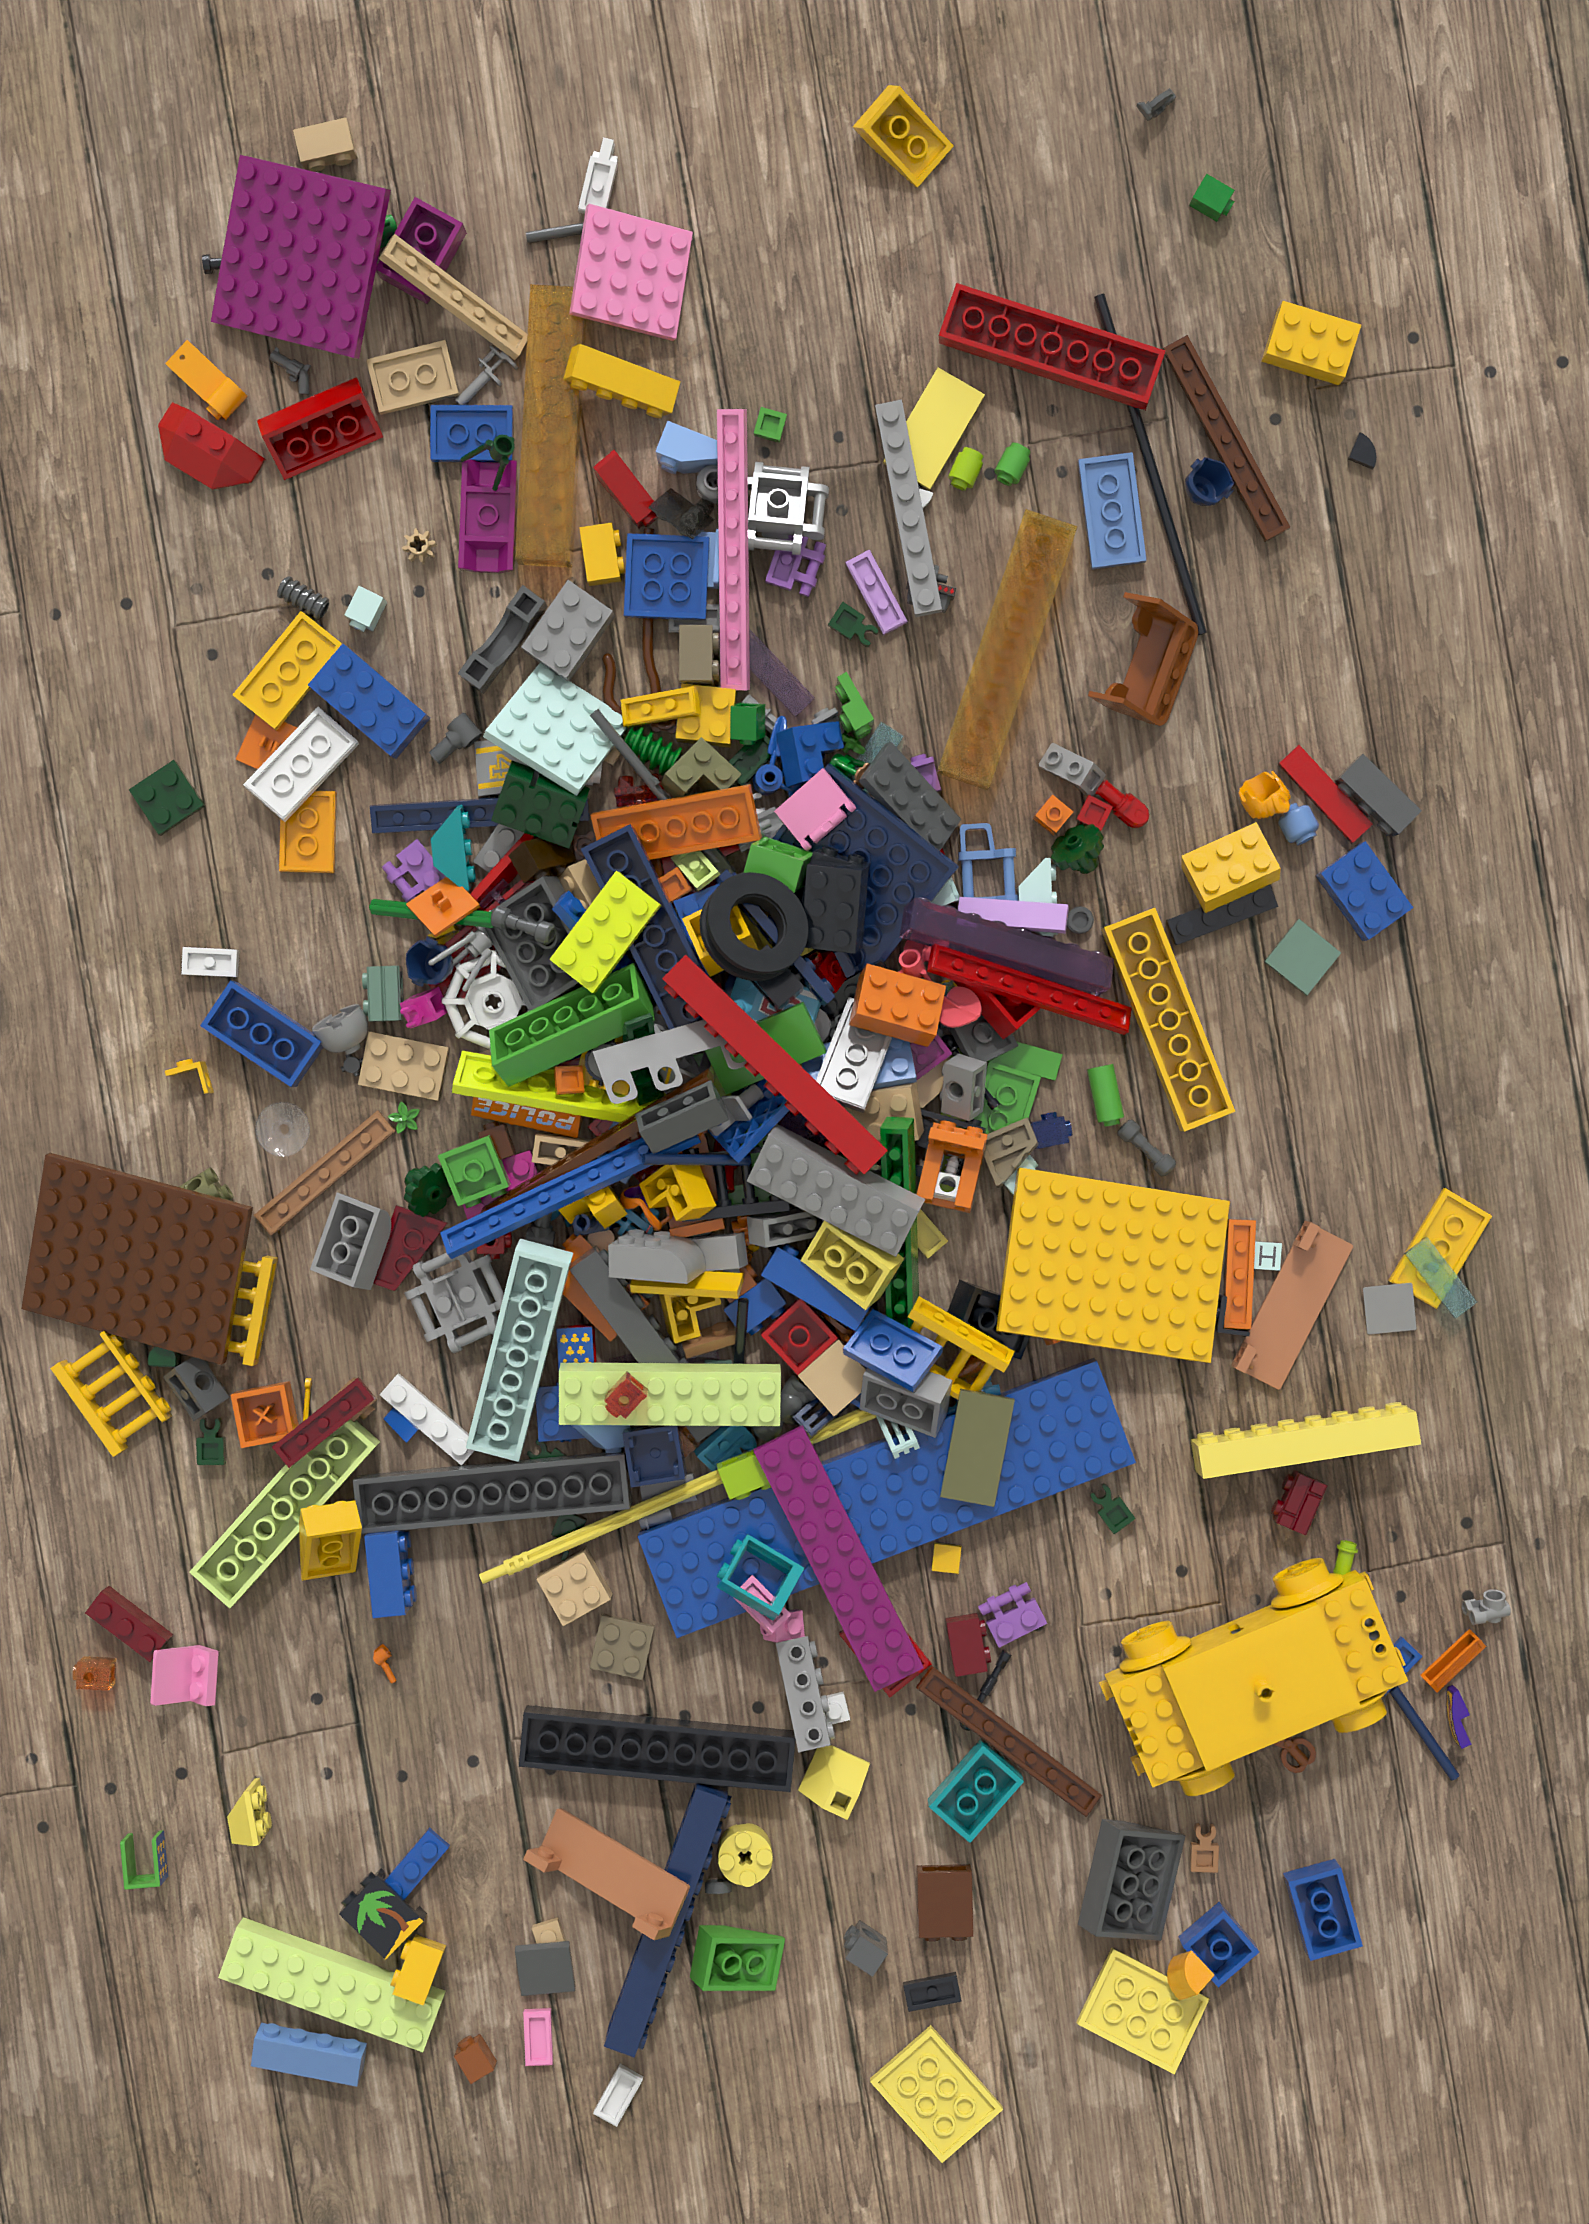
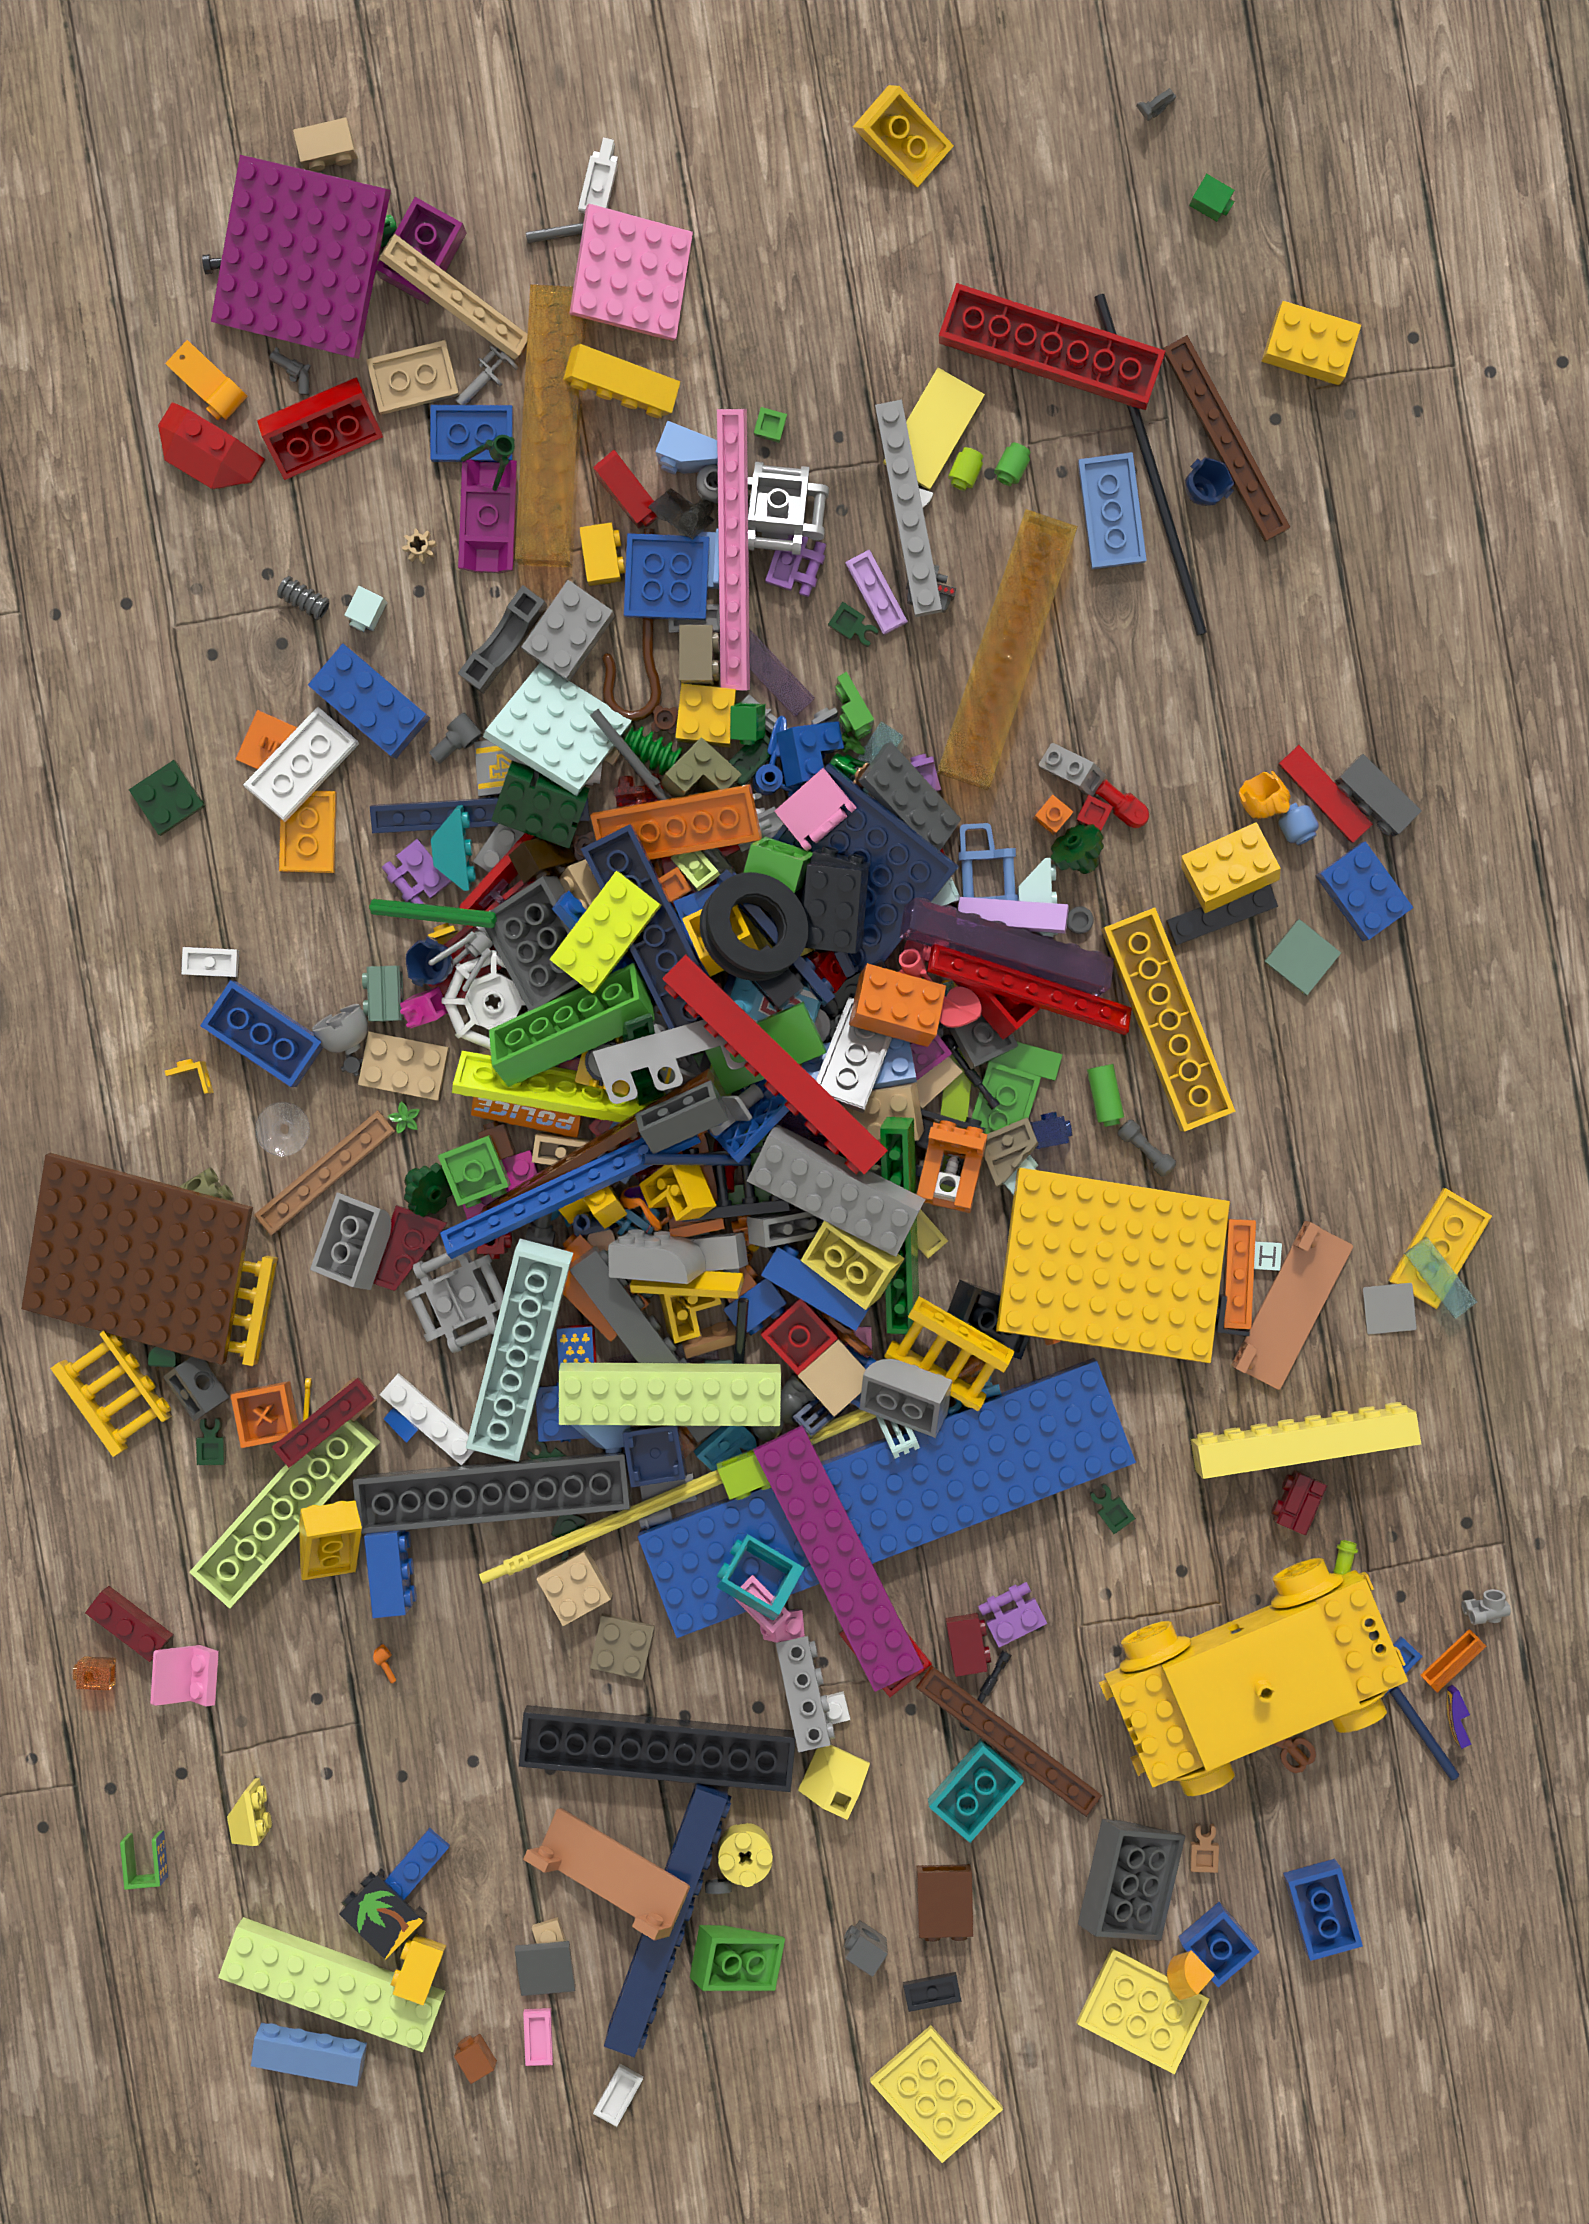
yellow plate [233,611,342,731] -> none
orange piece [406,877,480,937] -> none
dark grey piece [491,906,556,945] -> none
orange tile [554,1065,585,1095] -> none
clear red brick [604,1371,648,1419] -> none
yellow tile [620,686,701,727] -> none
blue plate [843,1309,943,1392] -> none
yellow tile [931,1542,962,1574] -> none
light grey brick [940,1054,987,1121] -> none
olive tile [940,1389,1015,1507] -> none
dark orange windscreen [1088,592,1198,726] -> none
black tile [1348,432,1377,470] -> none

